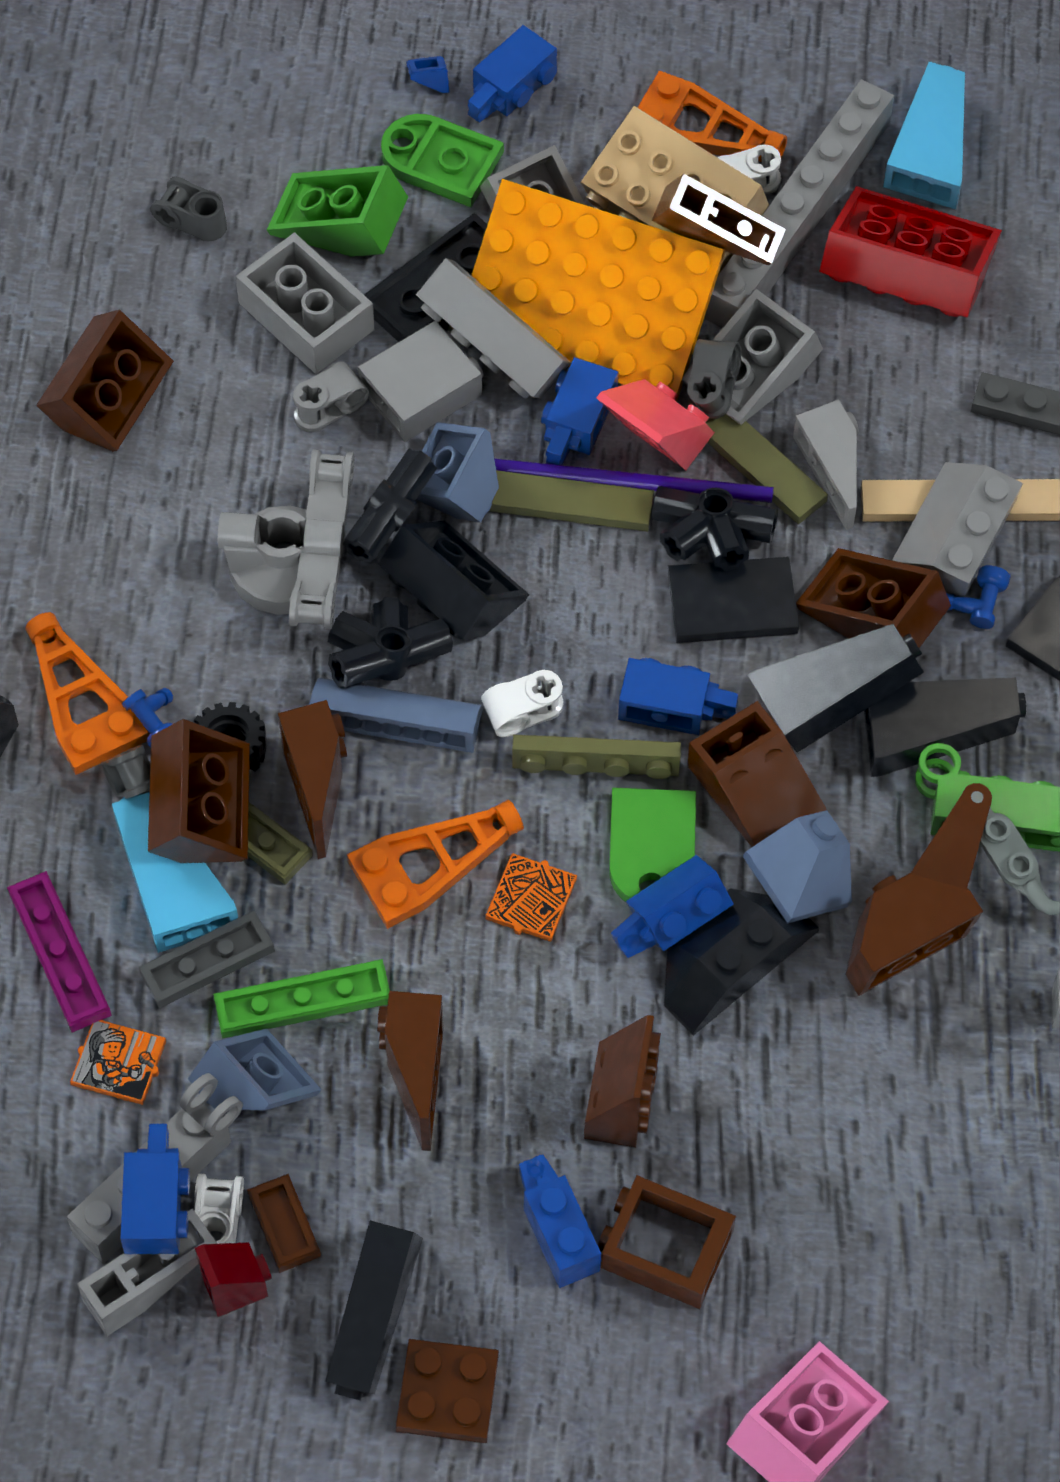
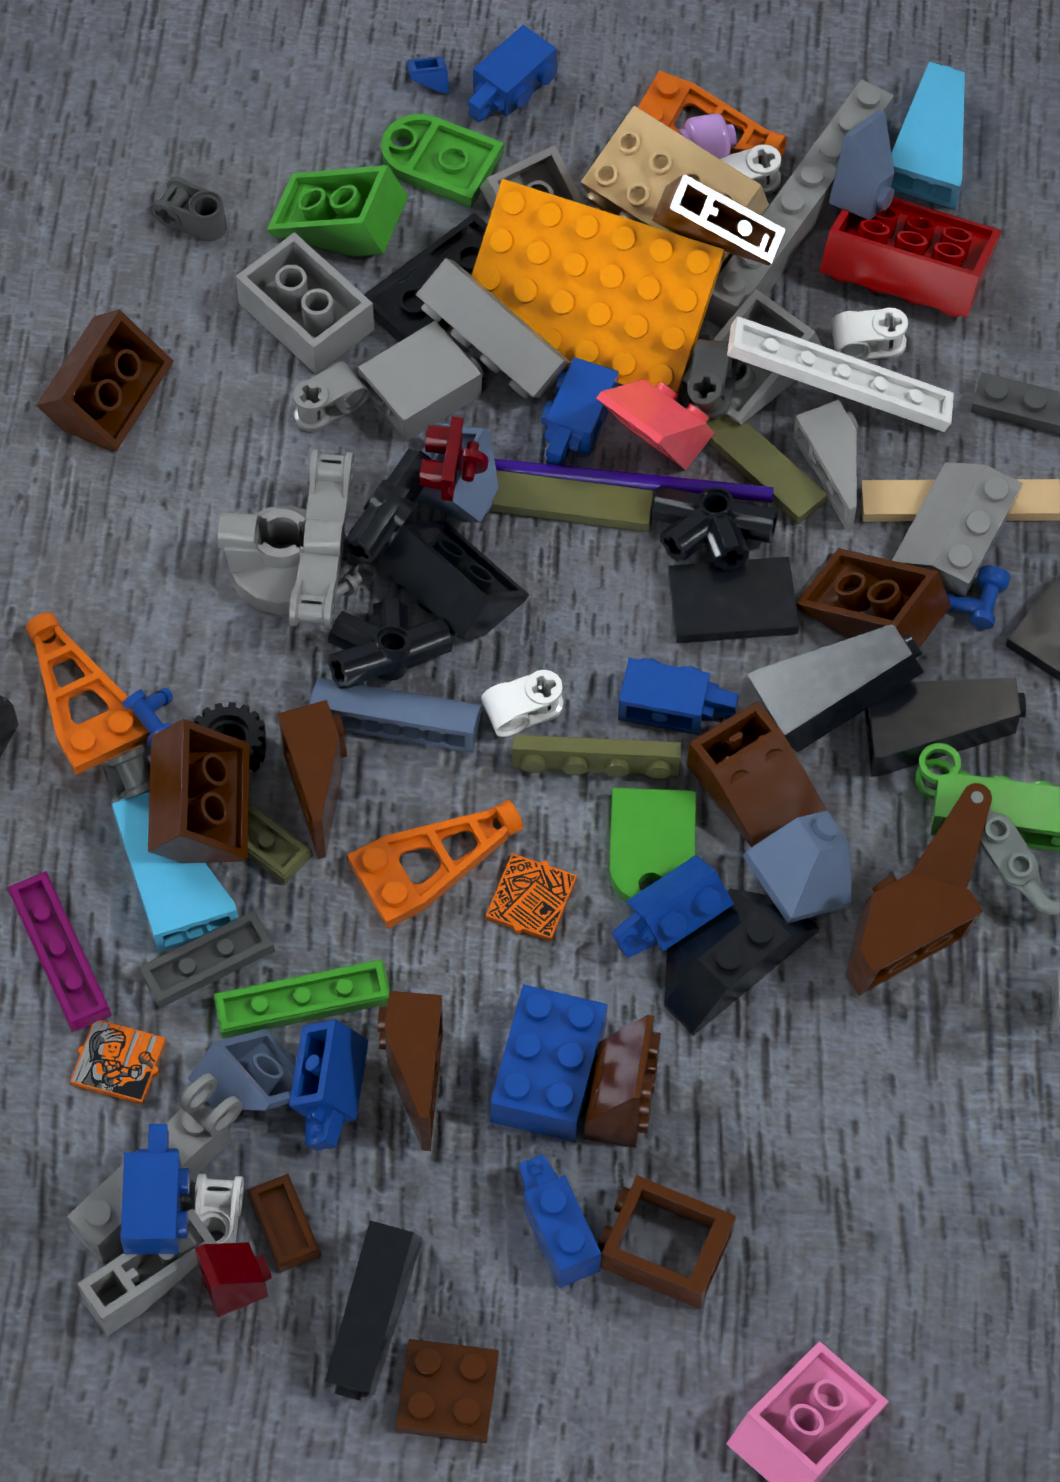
none -> blue hinge [289,1019,368,1151]
none -> light grey hand [336,563,377,599]
none -> dark red hips [420,416,489,502]
none -> blue brick [490,984,608,1142]
none -> lavender head [678,113,737,159]
none -> white plate [727,316,954,432]
none -> sand blue slope [829,110,894,220]
none -> white piece [831,308,908,360]

